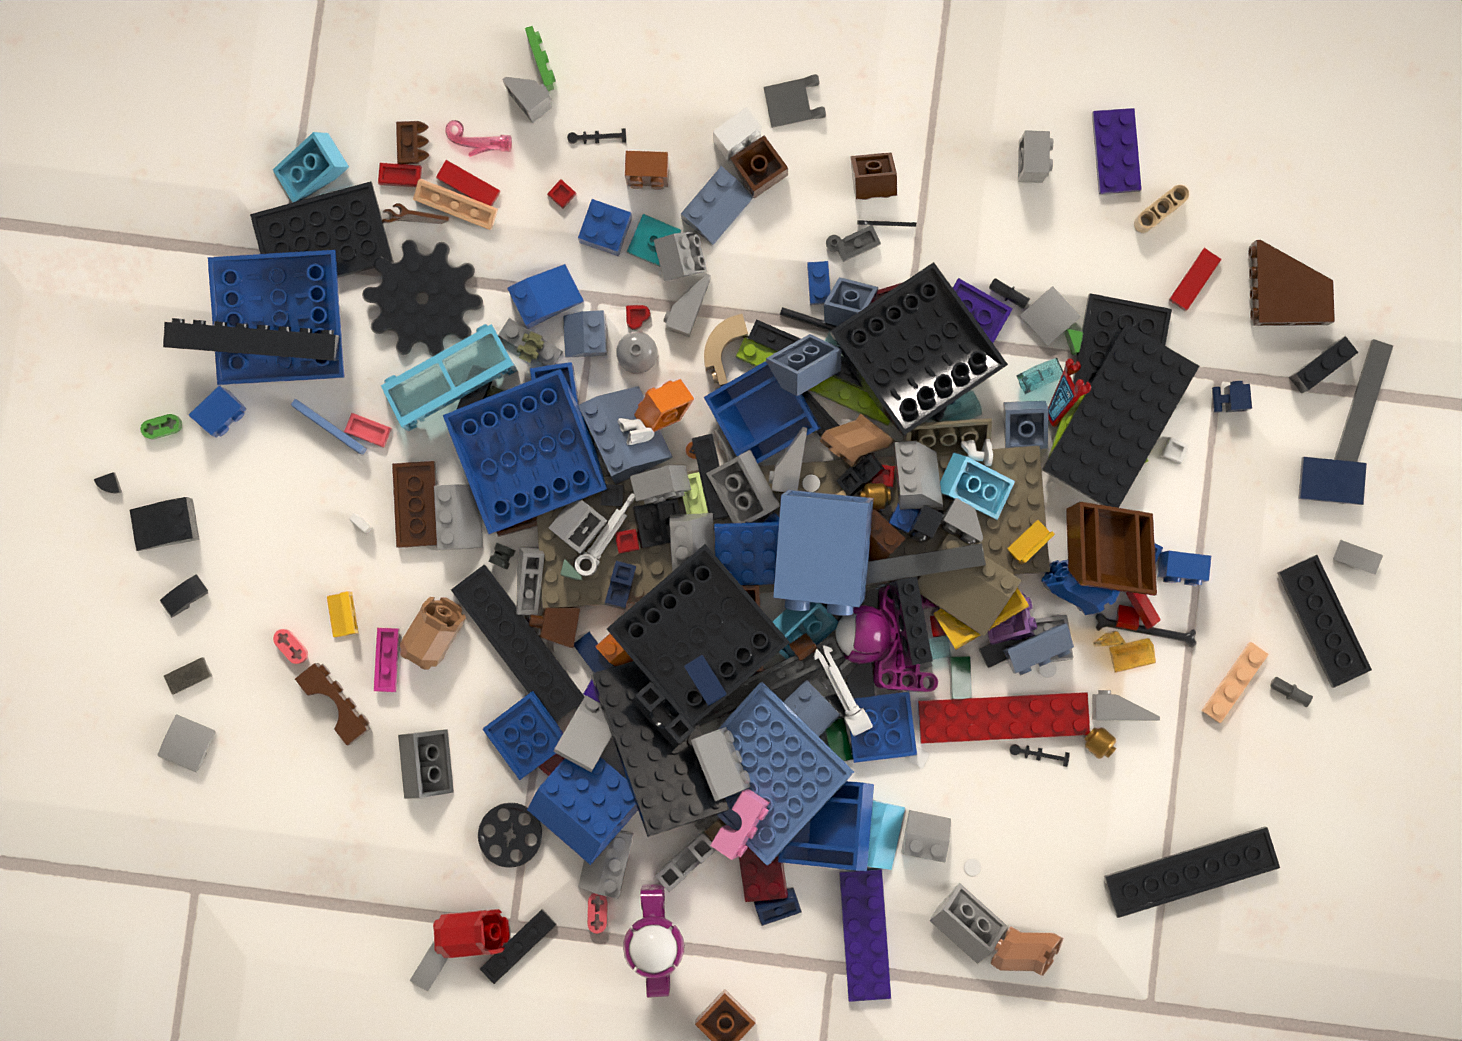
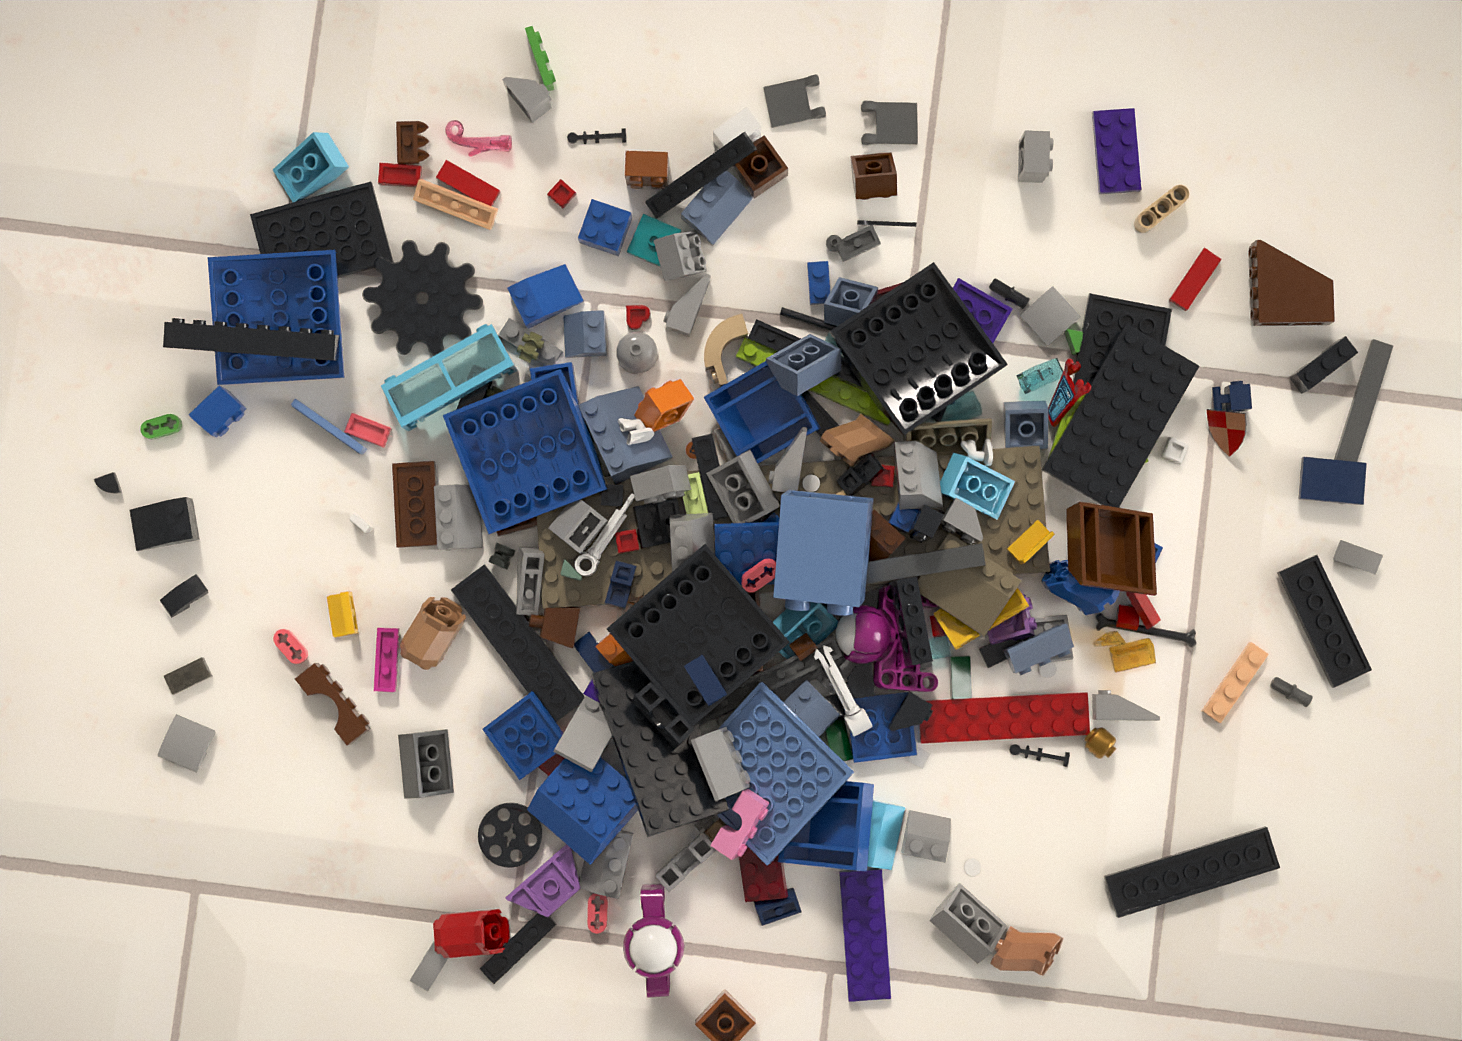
reddish brown flag [382,203,449,224] -> none
pearl gold head [859,483,891,511] -> none
blue brick [1157,550,1212,586] -> none
none -> medium lavender wing [505,844,581,917]
none -> black plate [645,132,757,219]
none -> coral beam [742,559,776,592]
none -> dark grey flag [861,100,918,145]
none -> black slope [887,692,933,731]
none -> shield [1207,409,1247,457]

